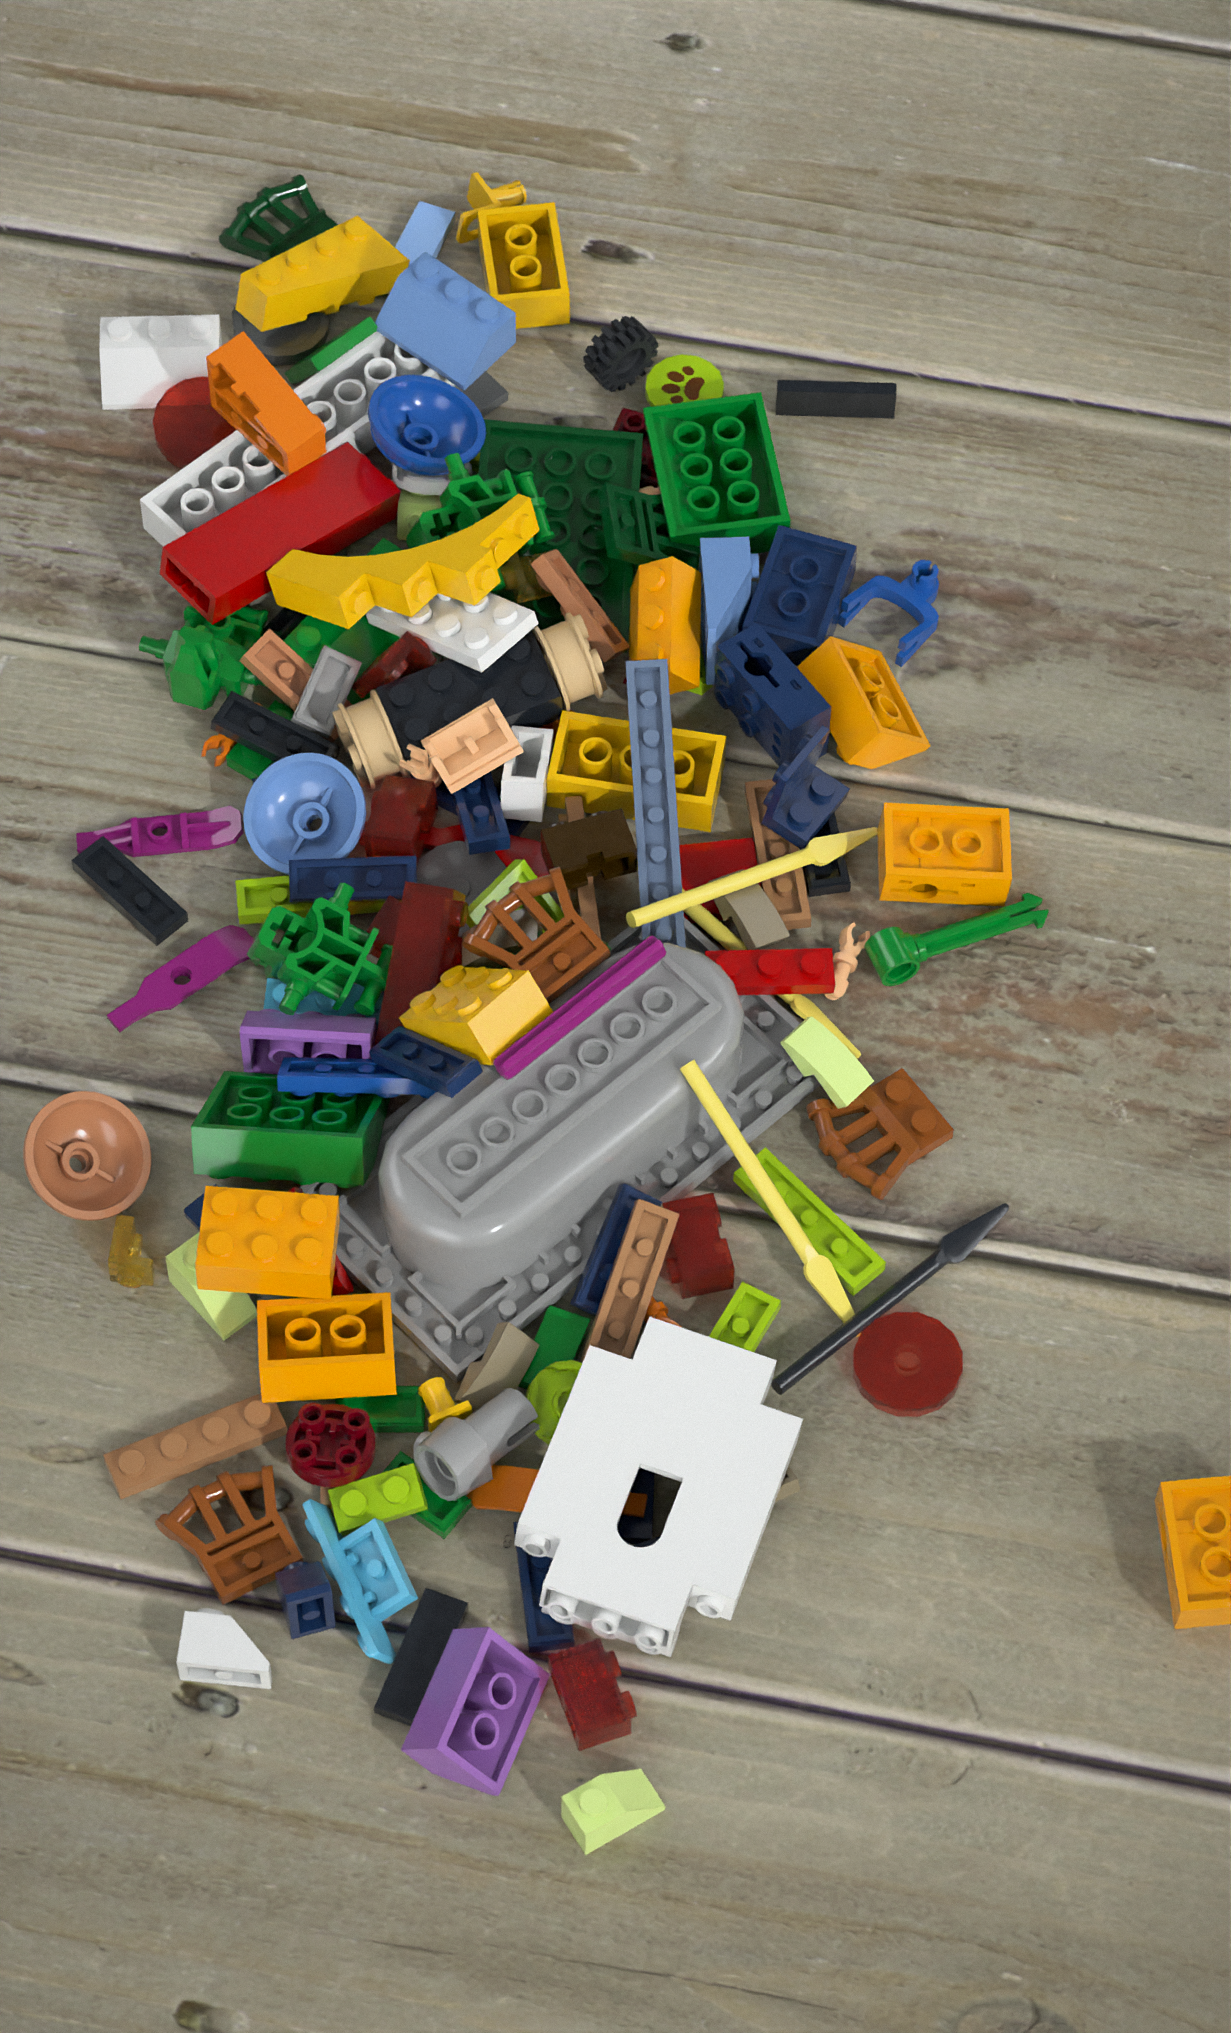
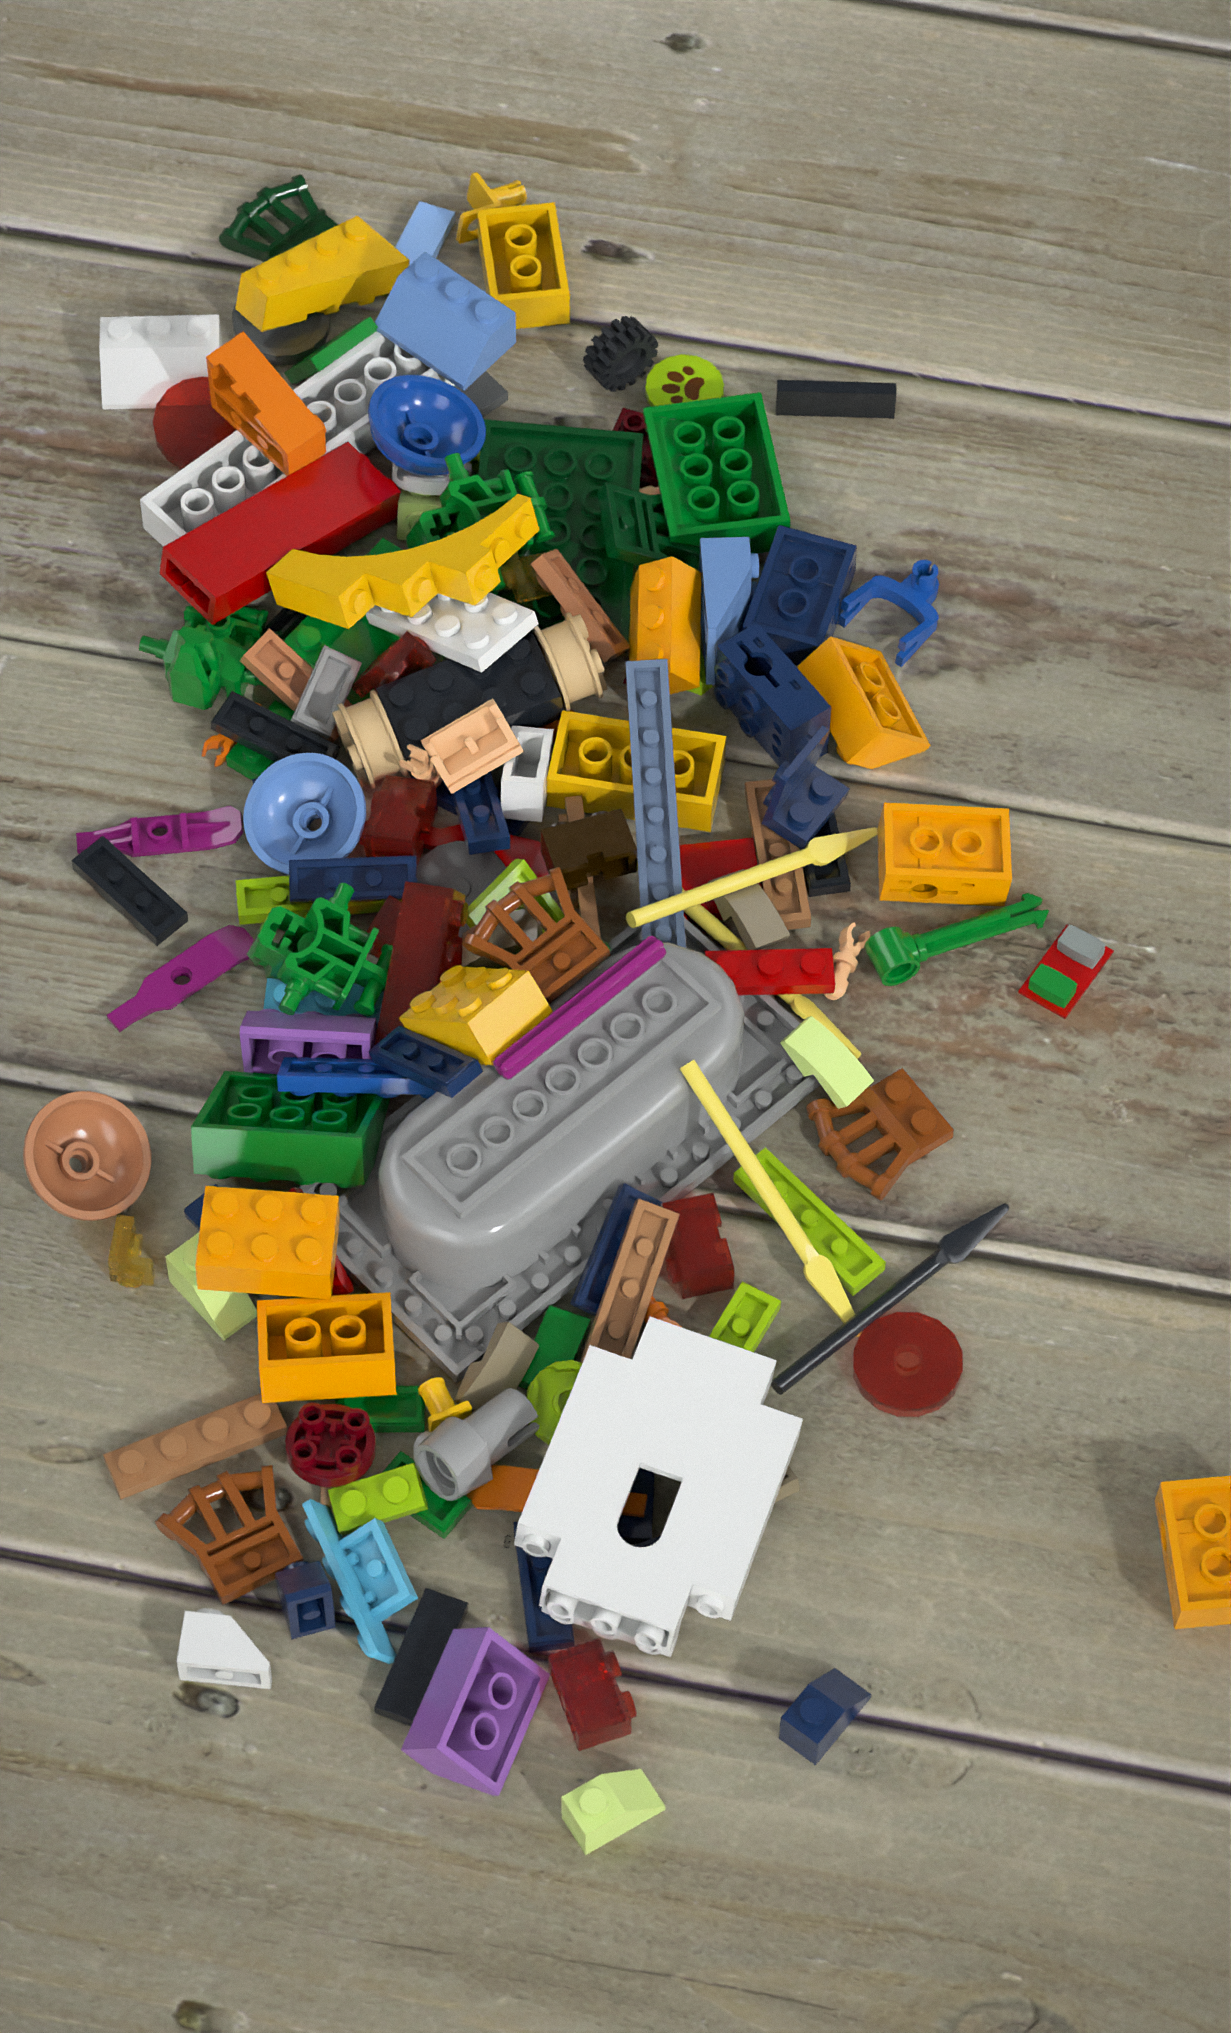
none -> dark blue slope [779,1668,872,1765]
none -> piece [1018,924,1114,1019]

